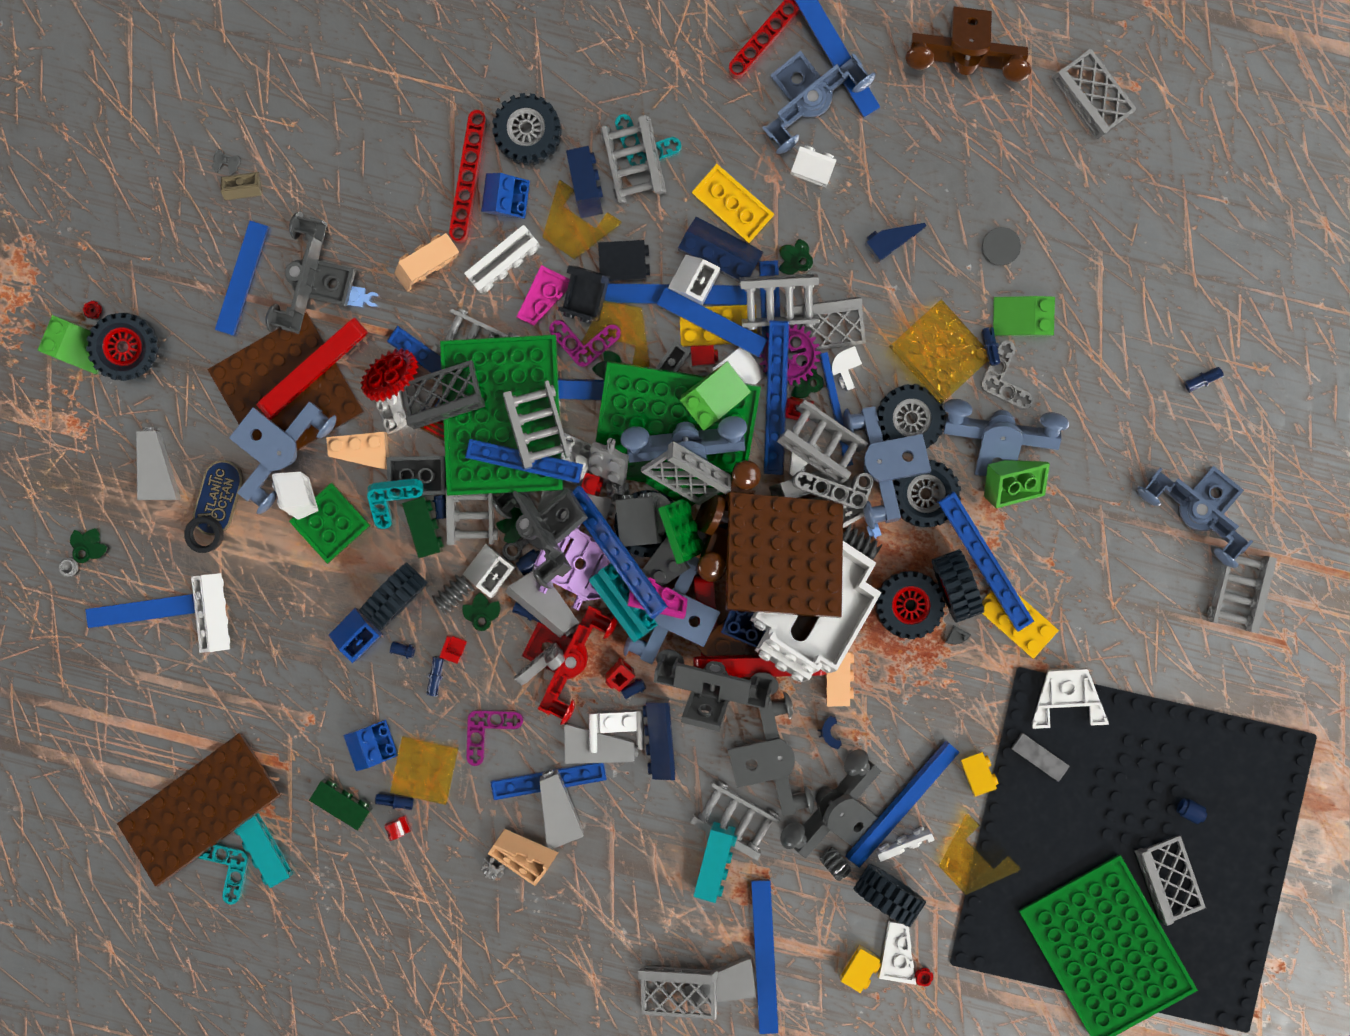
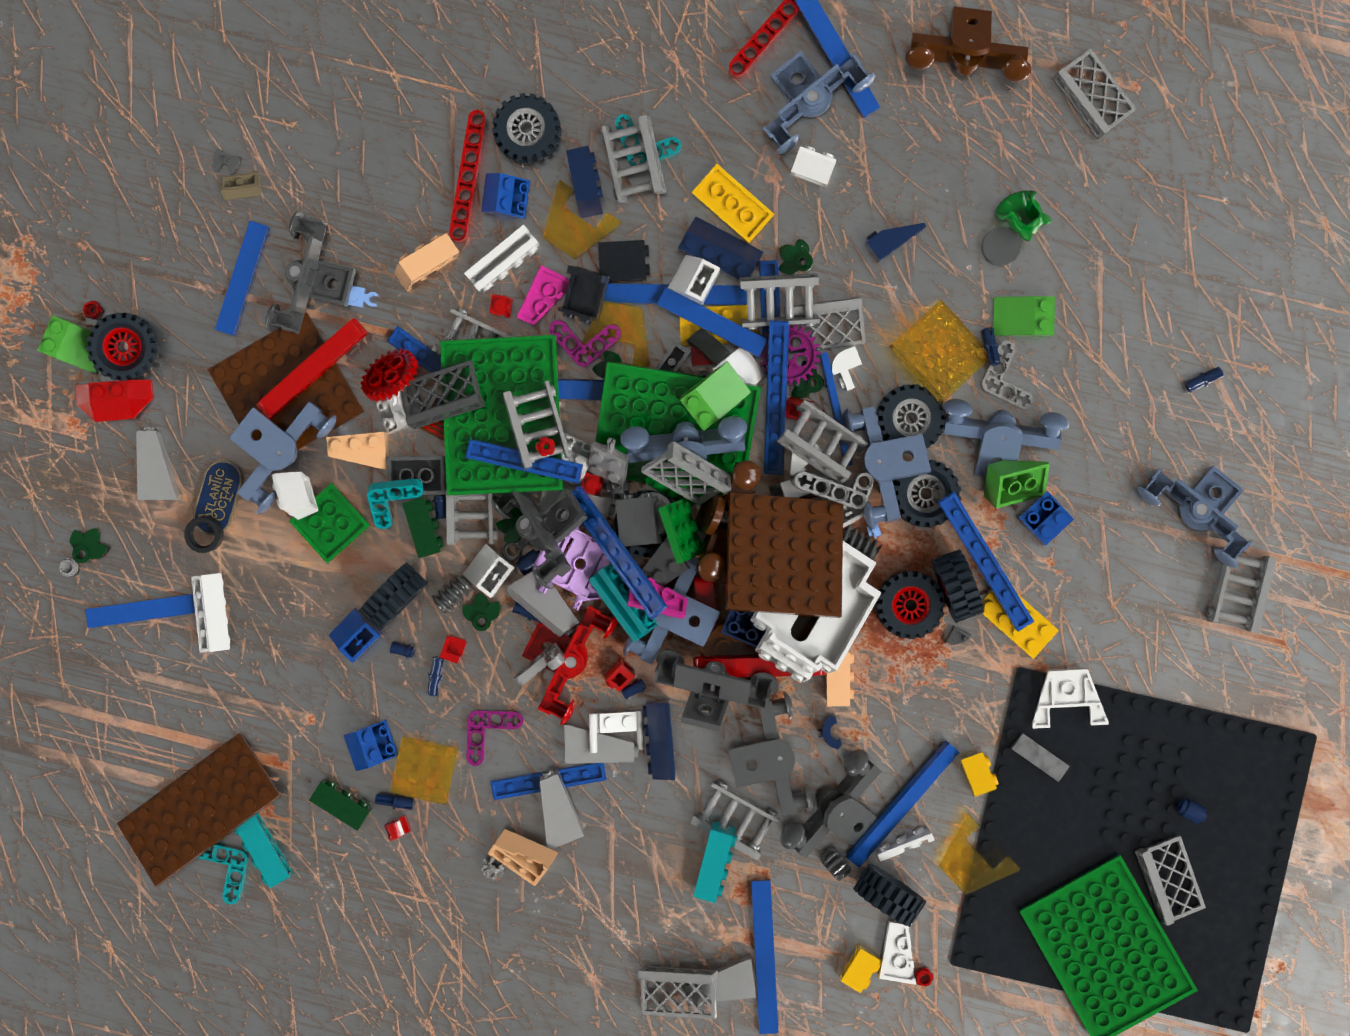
none -> red wedge [75,380,153,422]
none -> red brick [489,294,513,318]
none -> red plate [536,437,555,456]
none -> pearl dark grey slope [687,328,730,366]
none -> green hair [996,190,1052,242]
none -> blue slope [1019,491,1074,546]

